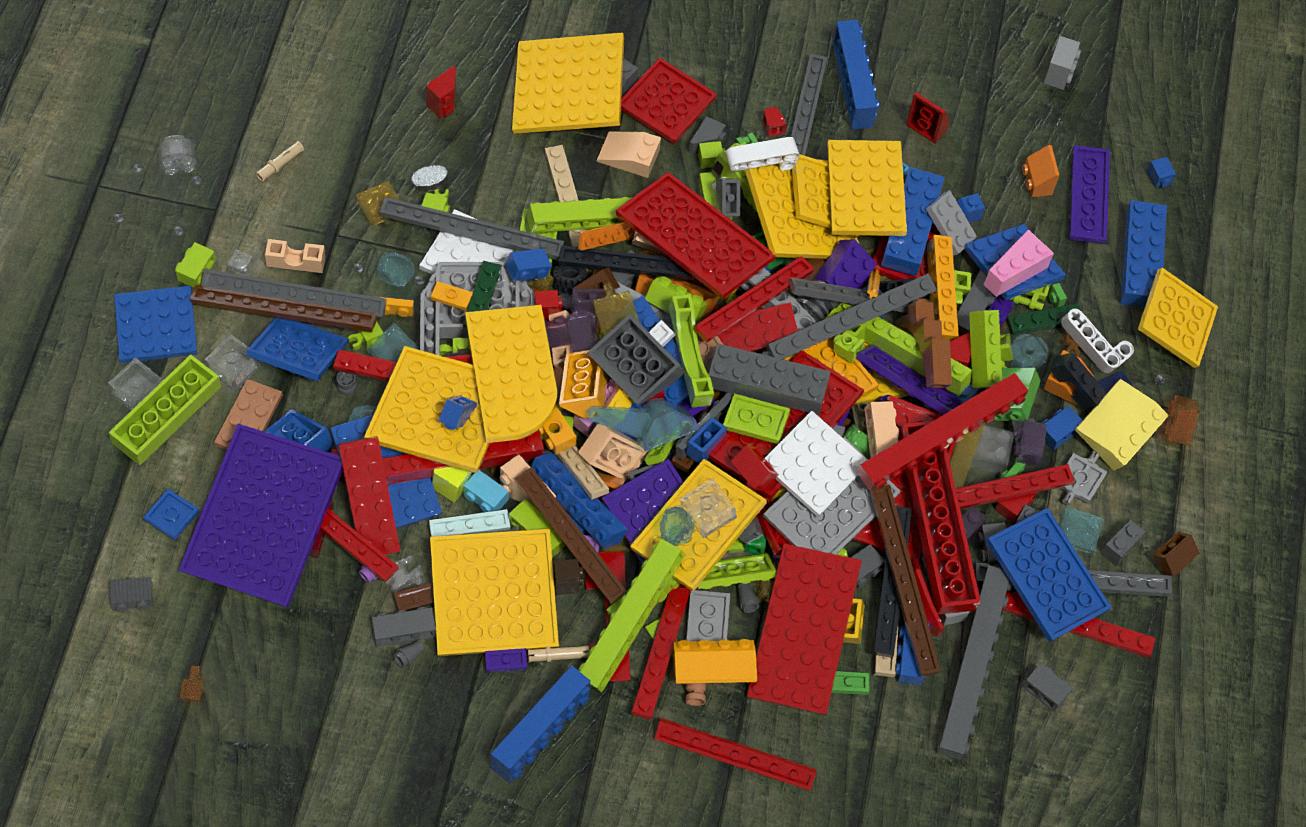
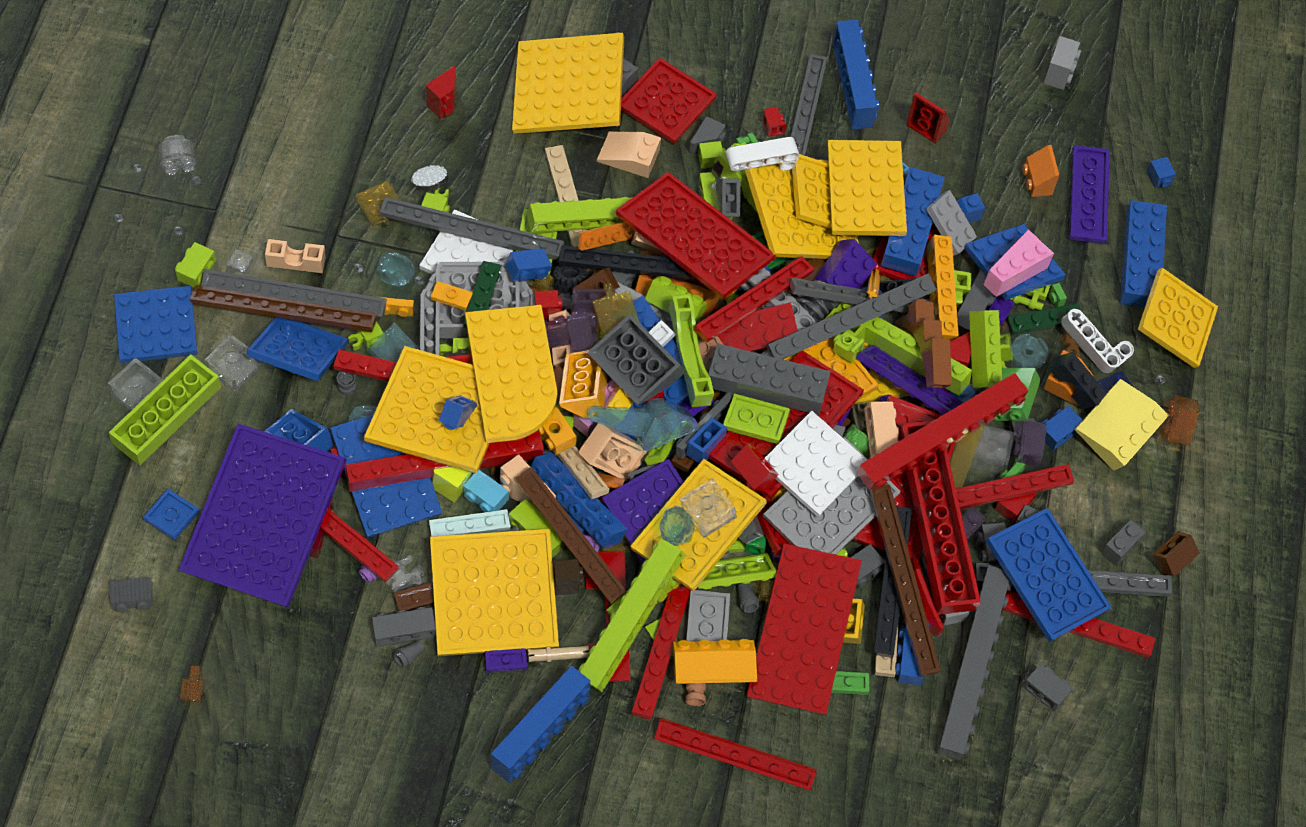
nougat plate [214,379,283,450] -> none
tan pin [255,141,304,182] -> none
red plate [338,436,401,555] -> none
light grey plate [1059,451,1107,505] -> none
clear light blue plate [1060,506,1104,555] -> none

